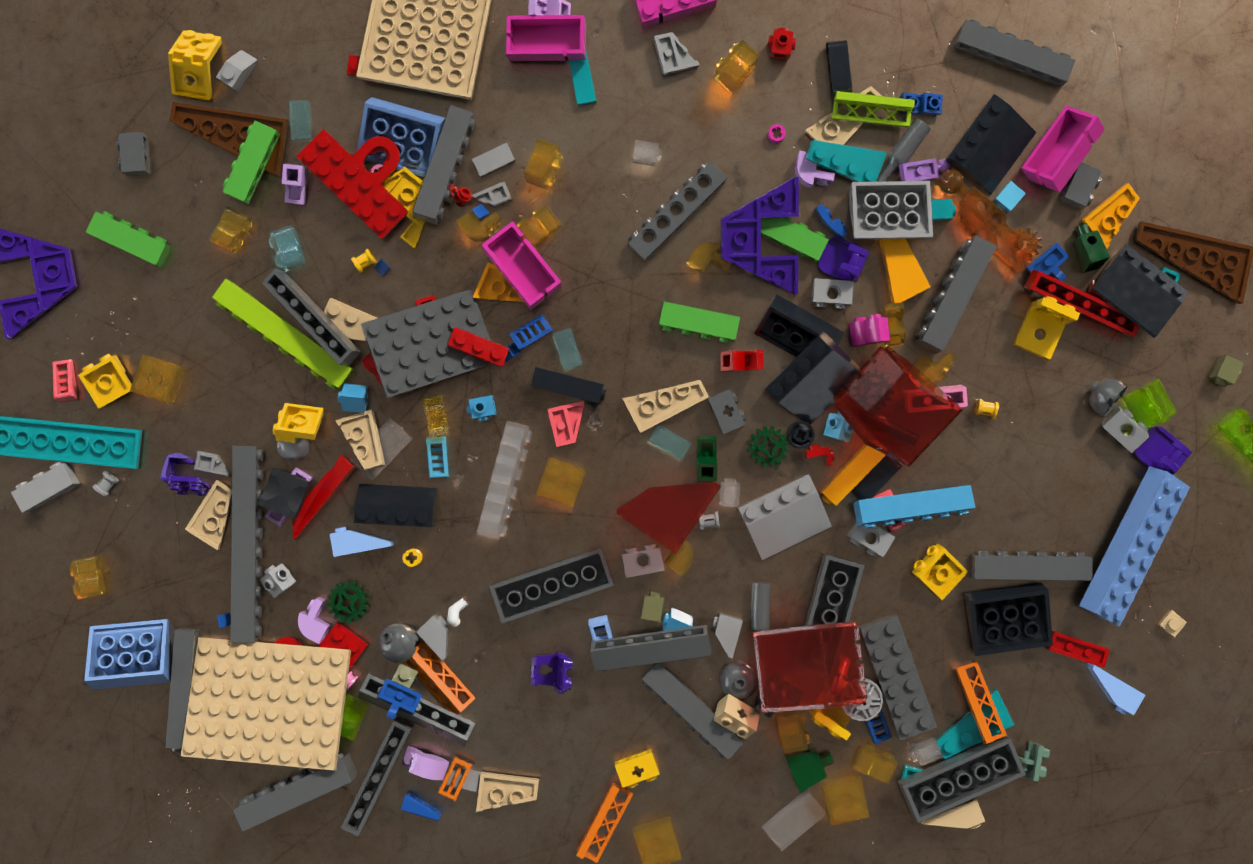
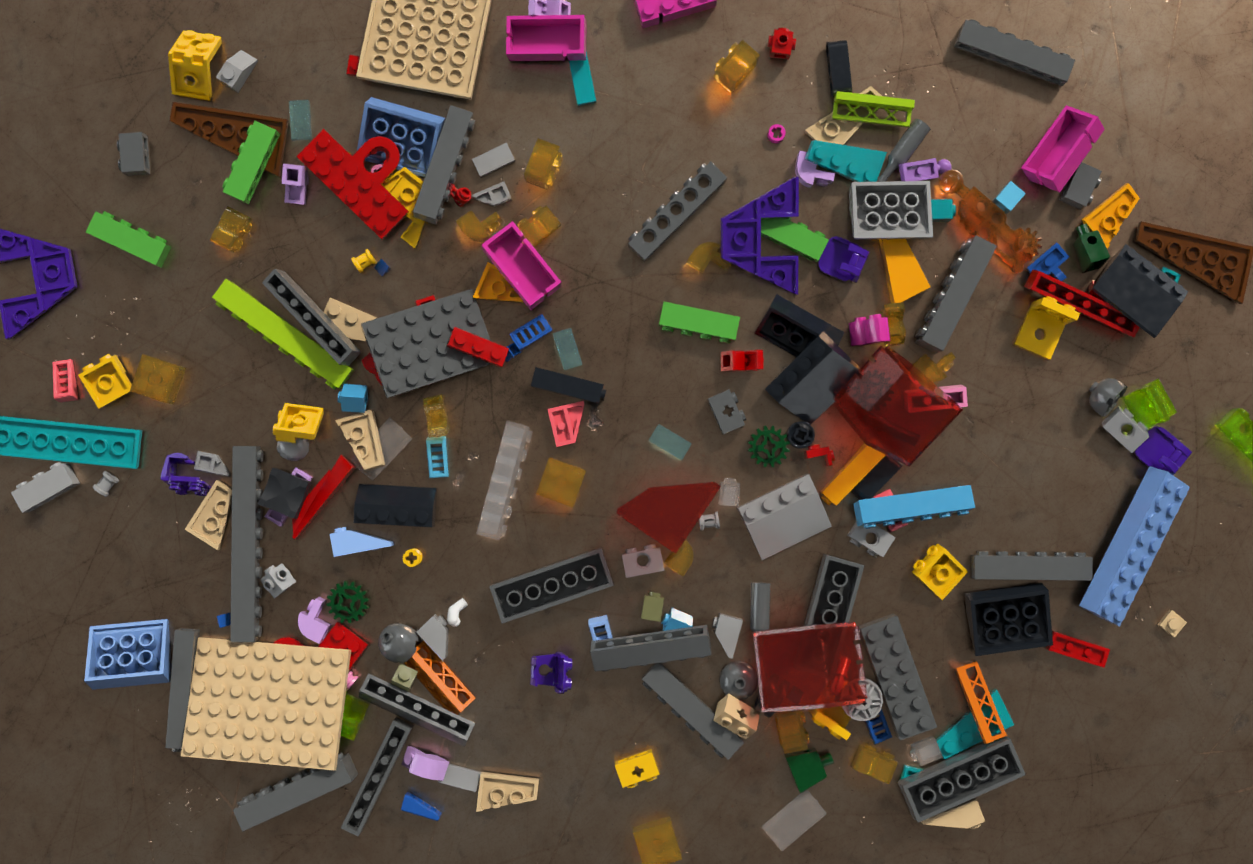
clear yellow brick [70,556,106,599] -> none
clear light blue brick [268,225,306,271] -> none
blue plate [378,678,423,719] -> none
orange tile [438,756,473,801] -> none
dark azure brick [466,395,497,422] -> none
blue piece [472,204,489,221] -> none
orange fence [576,782,634,863] -> none
tan wing [622,380,709,433] -> none
clear brick [633,140,662,166] -> none
light grey wing [653,32,699,75] -> none
dark green brick [696,436,717,482] -> none
light grey brick [811,278,854,309] -> none
blue slope [814,204,848,239] -> none
clear yellow brick [820,774,870,826] -> none
medium azure brick [823,411,856,443] -> none
blue slope [900,93,943,115] -> none
black slope [945,94,1036,195] -> none
yellow bush [975,399,999,419] -> none
sand green hips [1018,742,1050,781] -> none
light blue slope [1087,663,1145,715] -> none
olive brick [1210,355,1244,387] -> none

